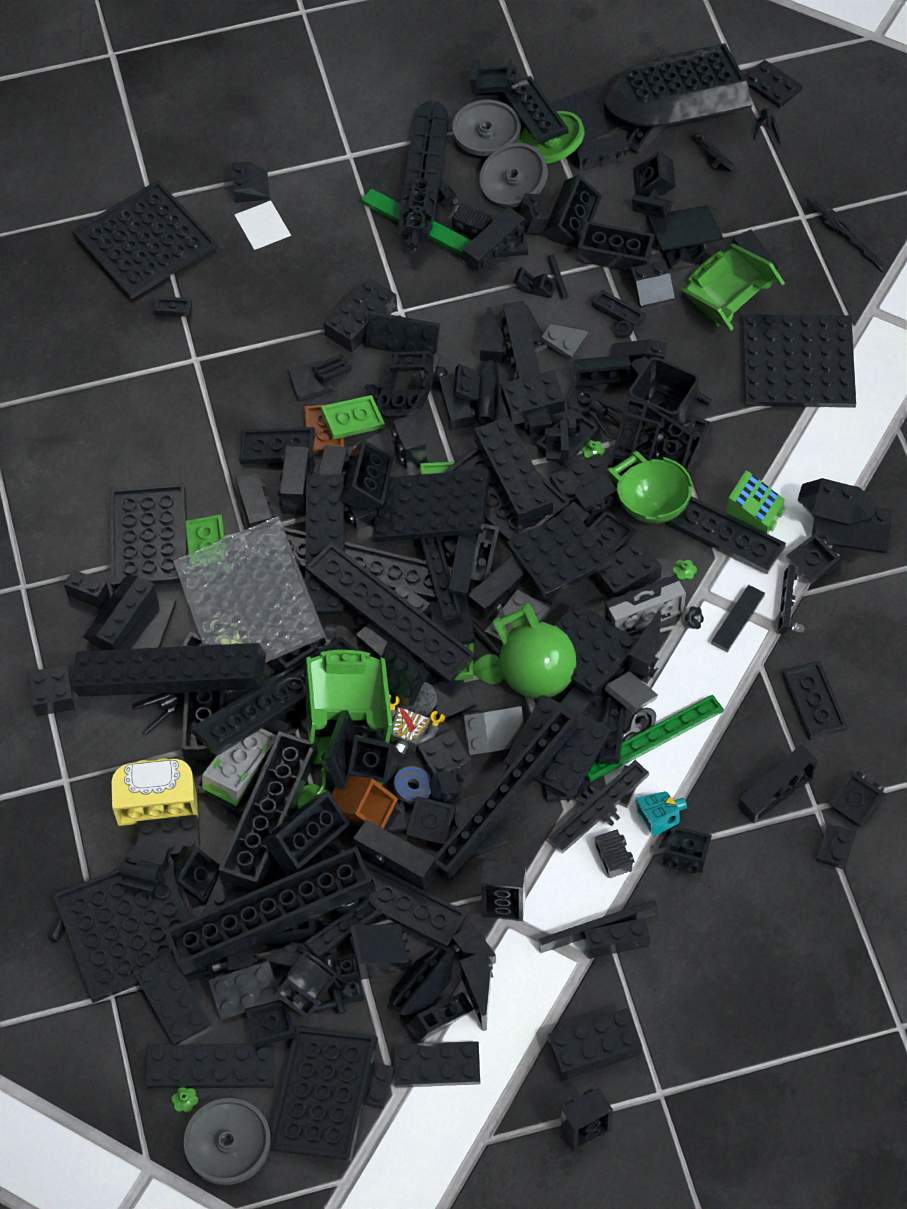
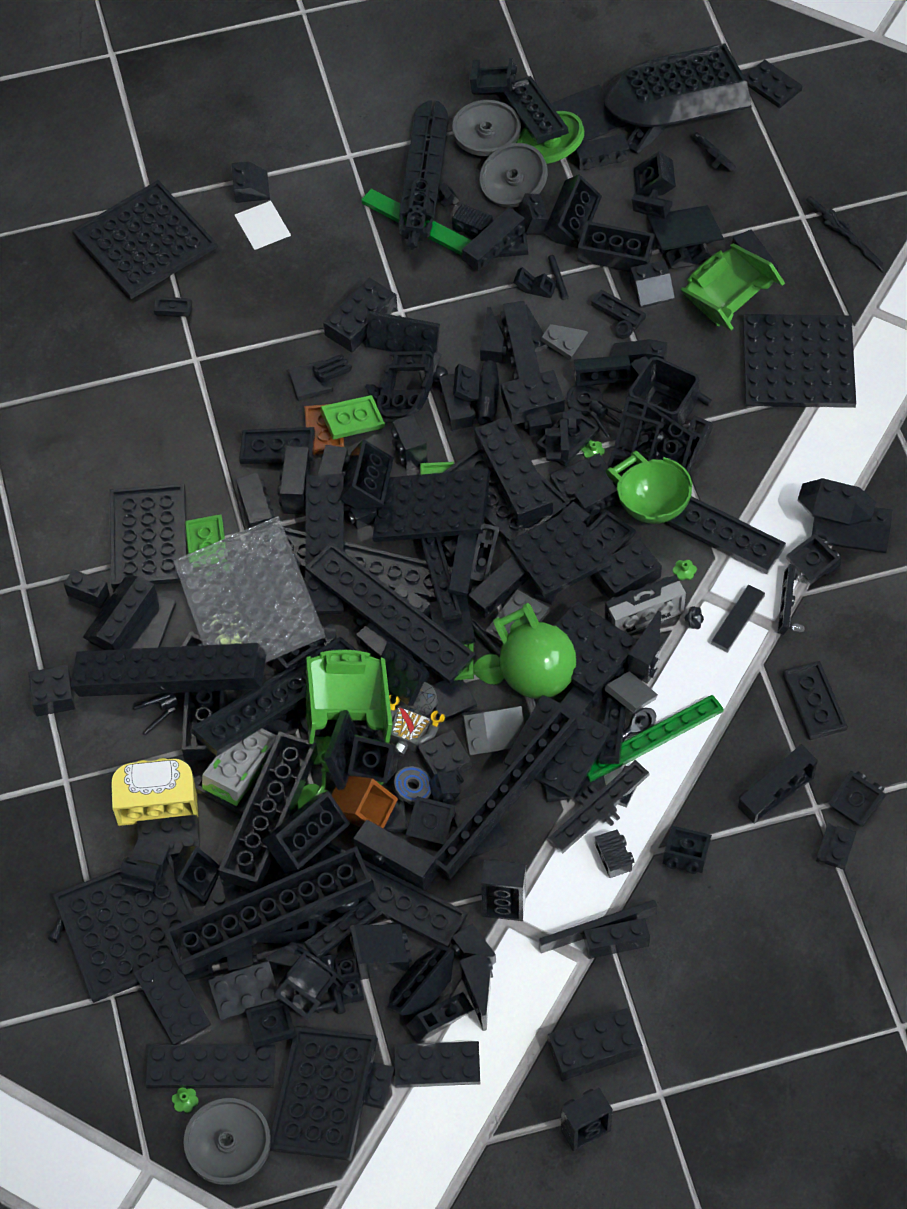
teal torso [636,791,687,837] -> none
bright green slope [727,471,786,534] -> none
black plant [754,108,782,143] -> none

